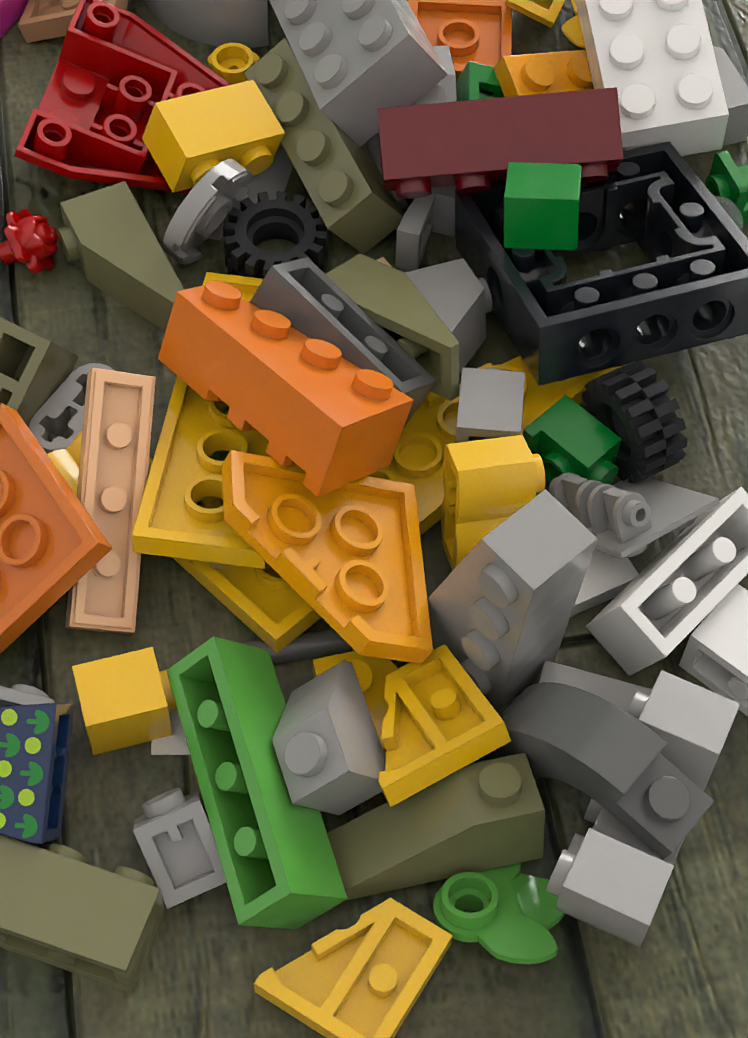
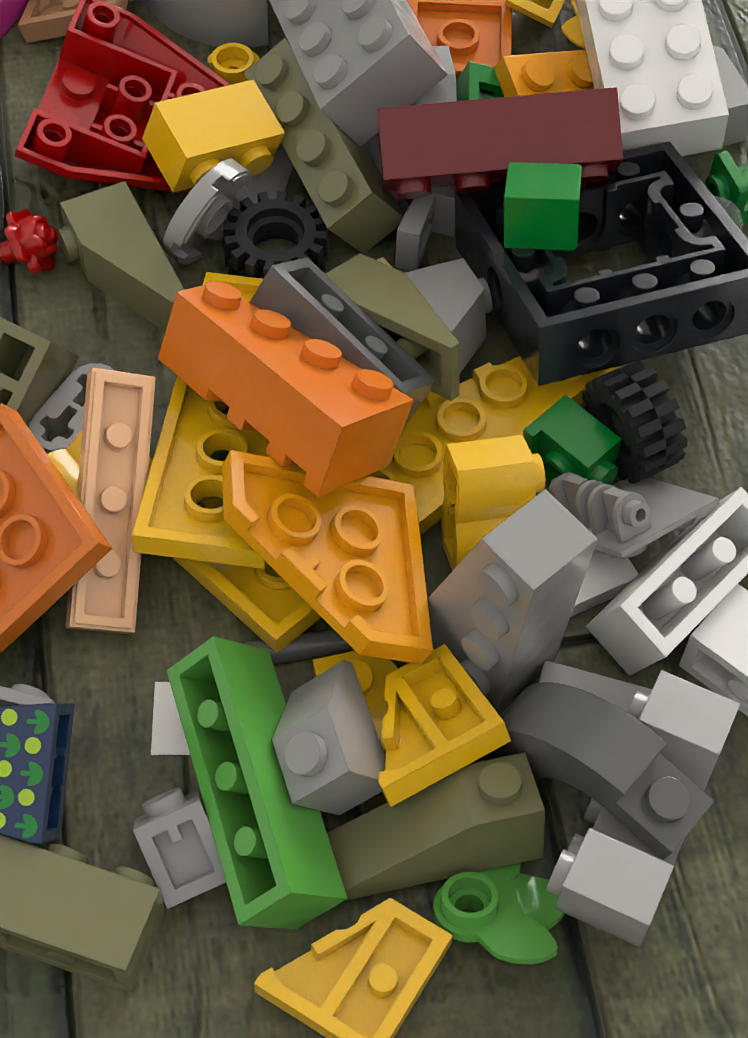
yellow brick [72,647,177,755] -> none
light grey brick [455,367,525,443] -> none

